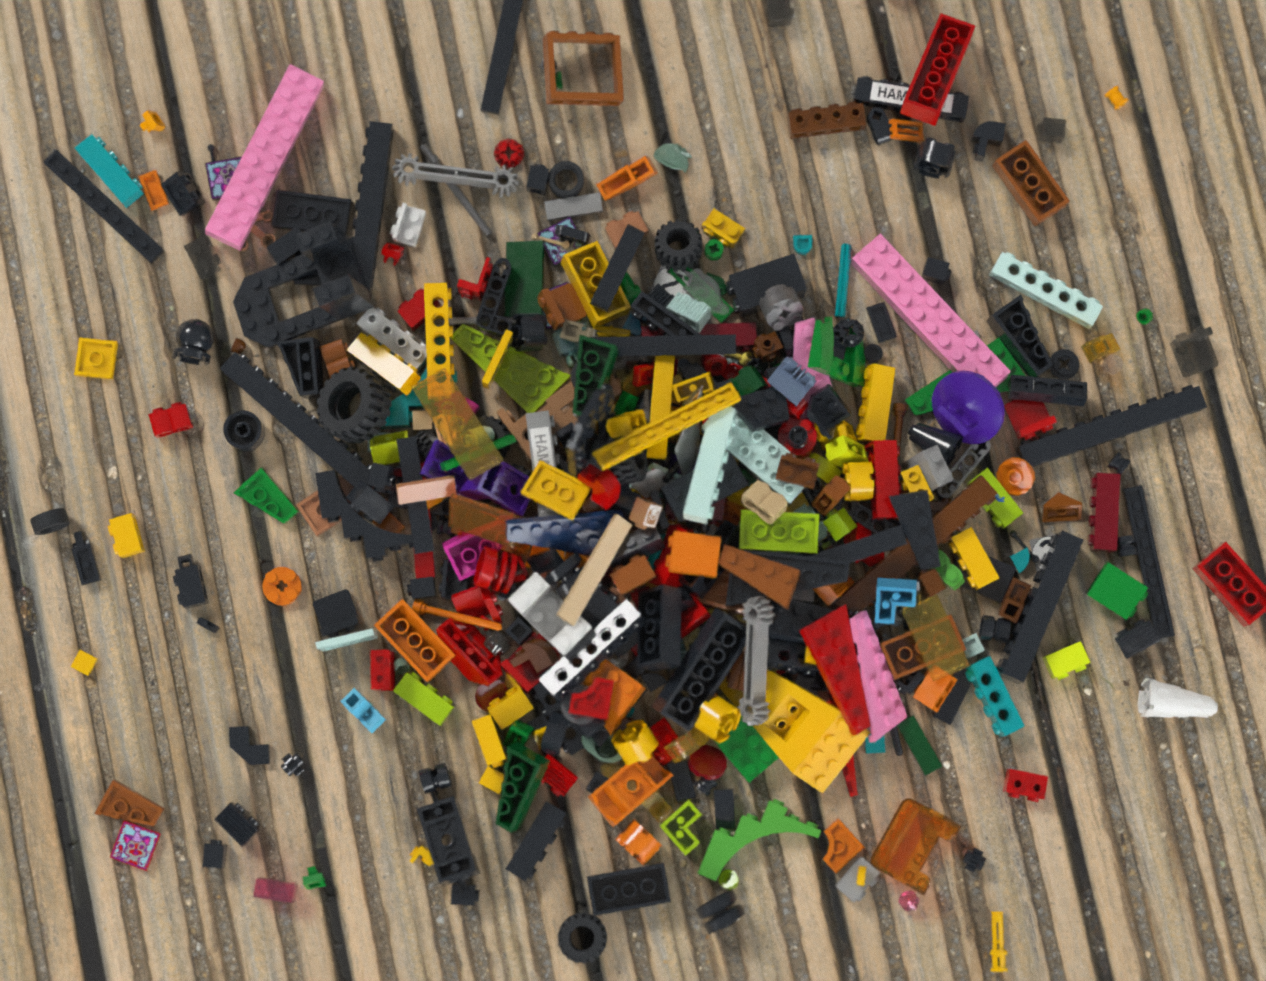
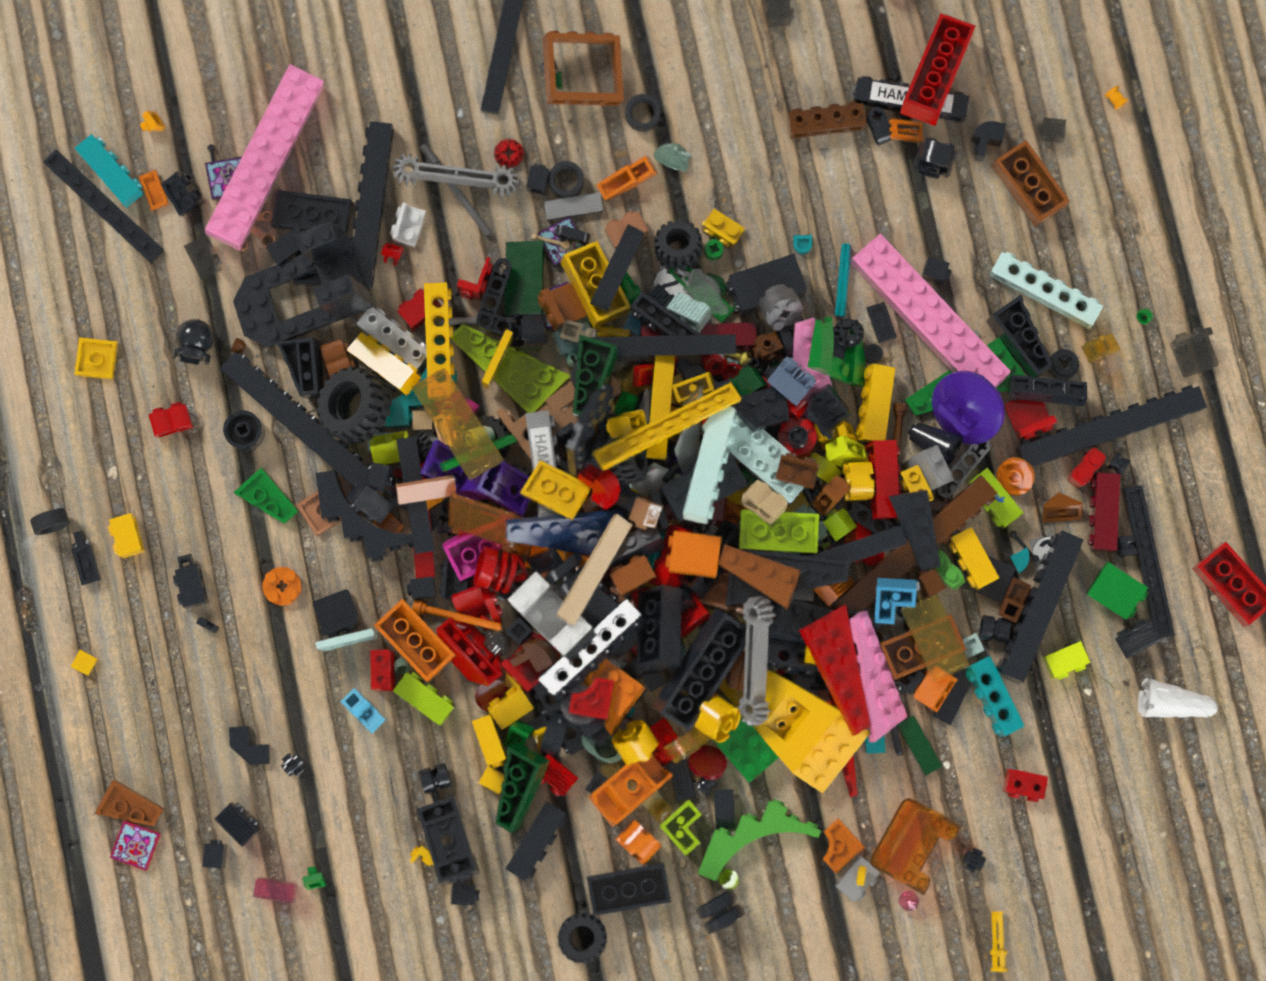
none -> black tyre [625,94,661,132]
none -> red brick [1067,448,1106,488]

